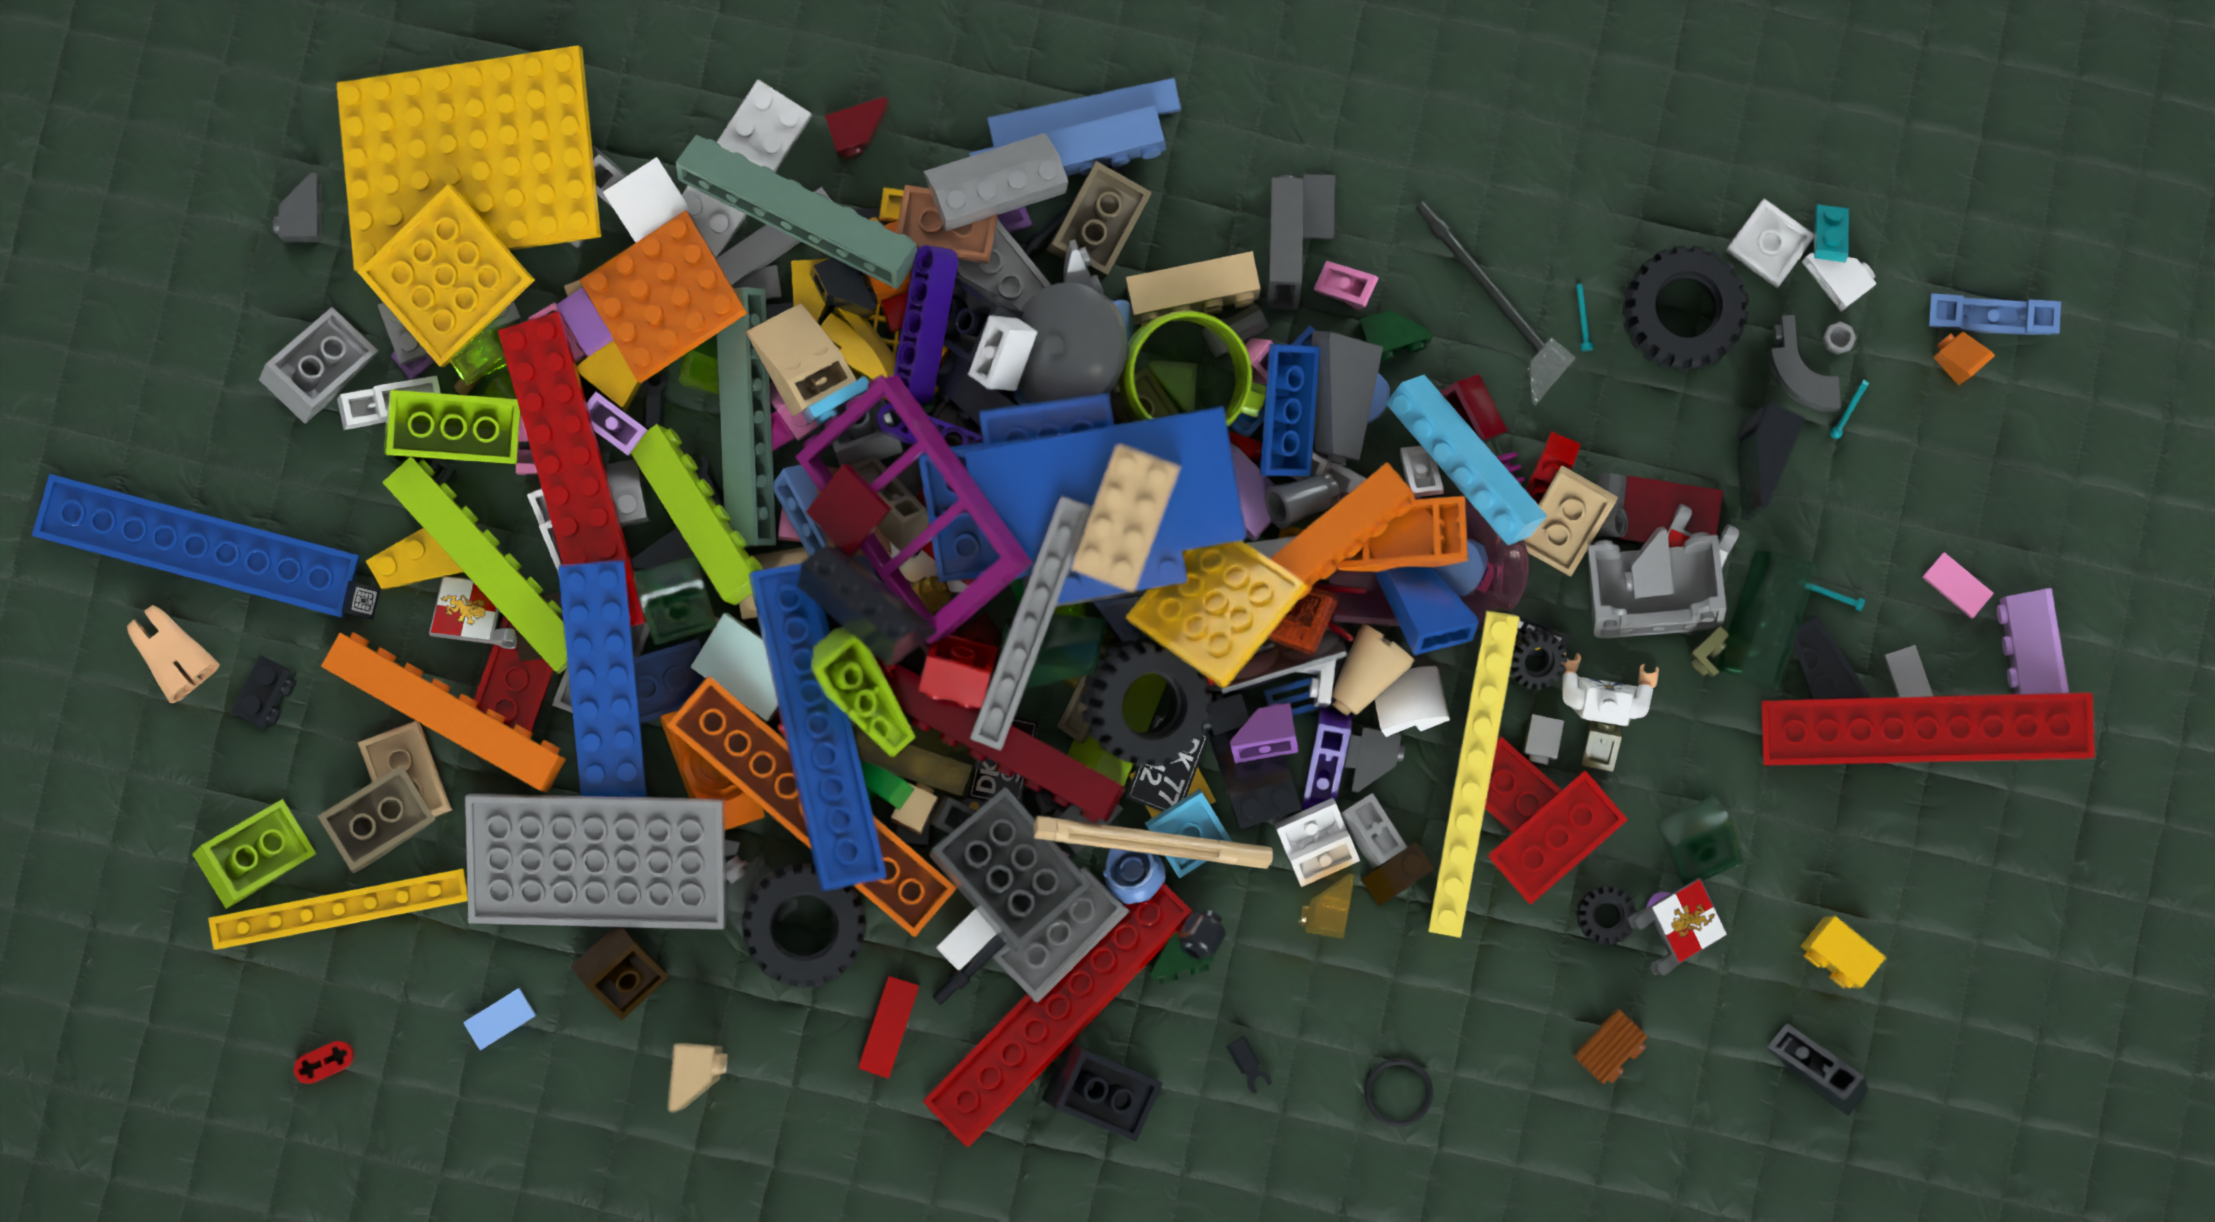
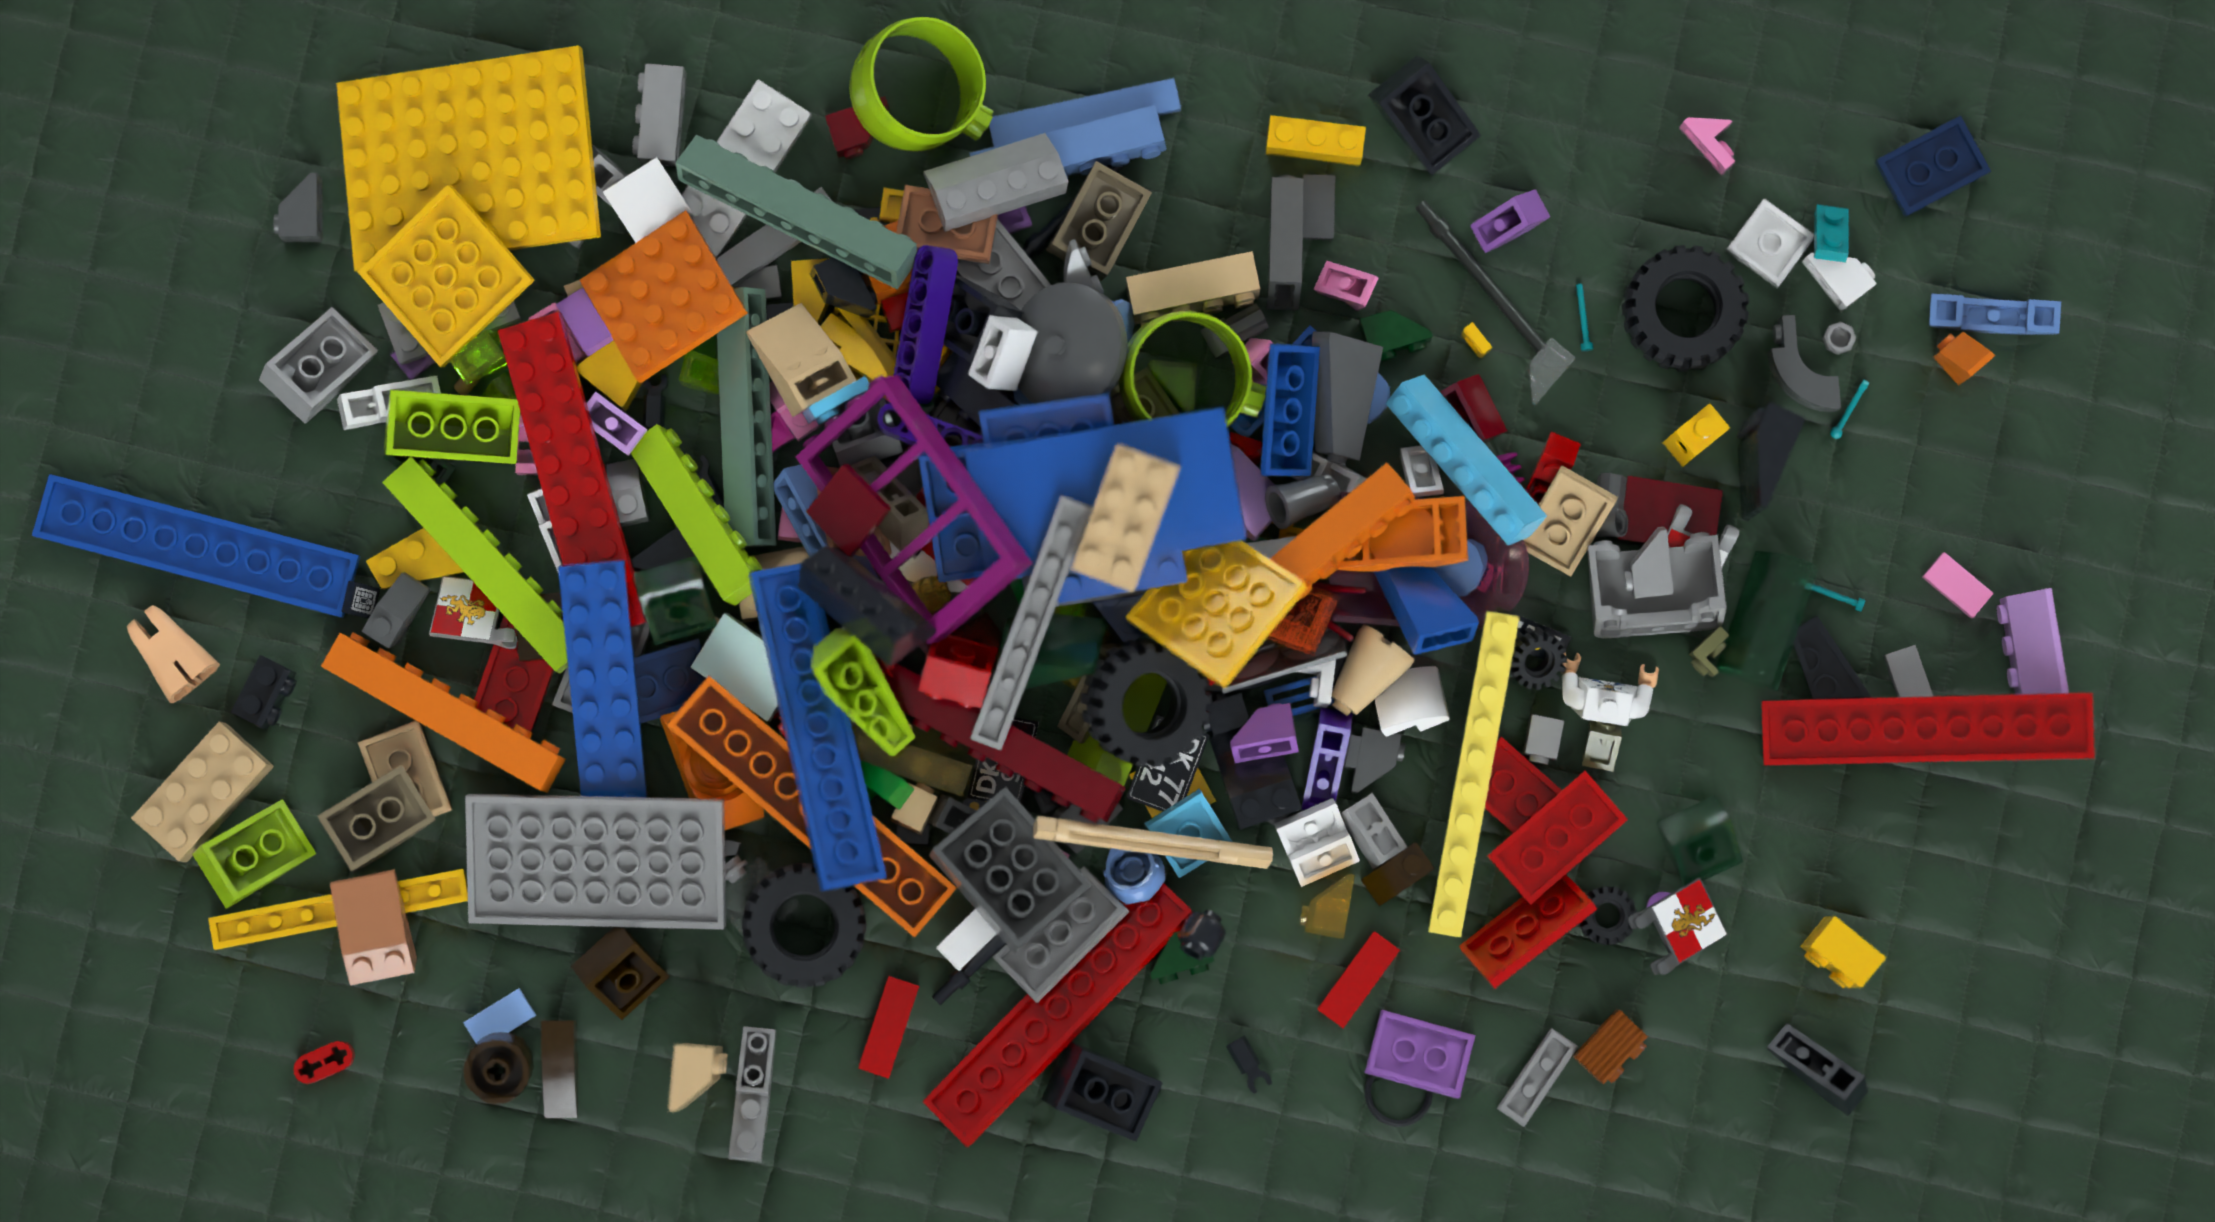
none -> tan brick [131,721,274,862]
none -> nougat slope [330,869,417,985]
none -> dark grey slope [362,572,431,648]
none -> dark brown brick [464,1032,534,1104]
none -> dark brown slope [541,1020,578,1118]
none -> light grey brick [633,64,687,167]
none -> light grey slope [728,1026,776,1162]
none -> lime cylinder [849,17,994,151]
none -> yellow brick [1265,115,1366,166]
none -> red tile [1317,931,1400,1028]
none -> medium lavender tile [1365,1010,1475,1099]
none -> black slope [1368,56,1481,175]
none -> red plate [1458,874,1597,989]
none -> yellow tile [1461,322,1492,358]
none -> medium lavender slope [1470,189,1550,253]
none -> light grey tile [1496,1028,1578,1127]
none -> yellow torso [1662,403,1730,467]
none -> bright pink slope [1679,117,1735,175]
none -> dark blue plate [1875,116,1991,217]

